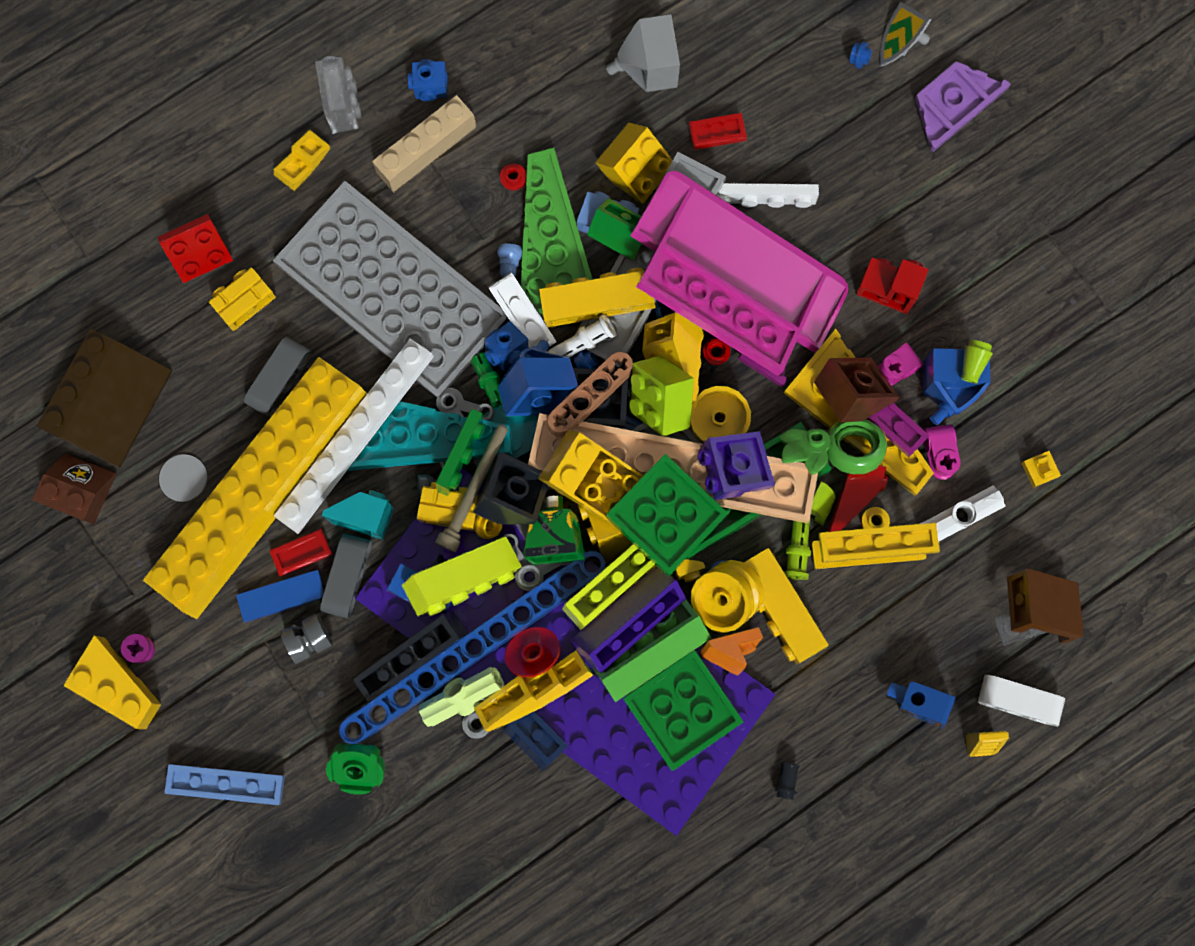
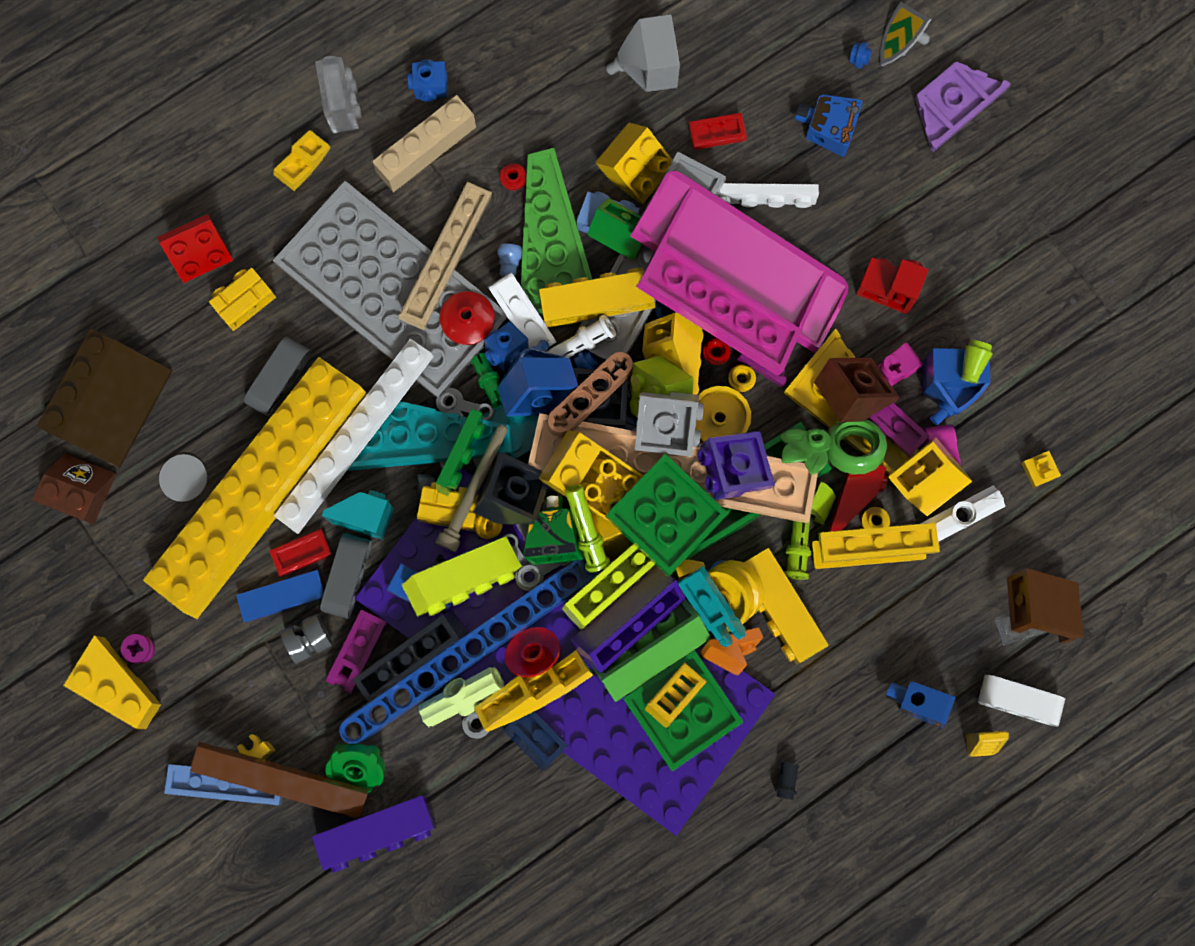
none -> reddish brown tile [190,742,368,819]
none -> yellow tile [237,734,276,760]
none -> dark purple brick [312,795,437,873]
none -> magenta plate [326,610,388,694]
none -> tan tile [399,182,492,330]
none -> red dish [440,291,495,345]
none -> lime pin [565,484,611,572]
none -> light grey plate [635,392,704,457]
none -> yellow slope [645,662,707,728]
none -> teal hinge [678,566,746,648]
none -> yellow plate [728,364,756,392]
none -> blue torso [795,95,863,157]
none -> yellow slope [888,437,972,516]

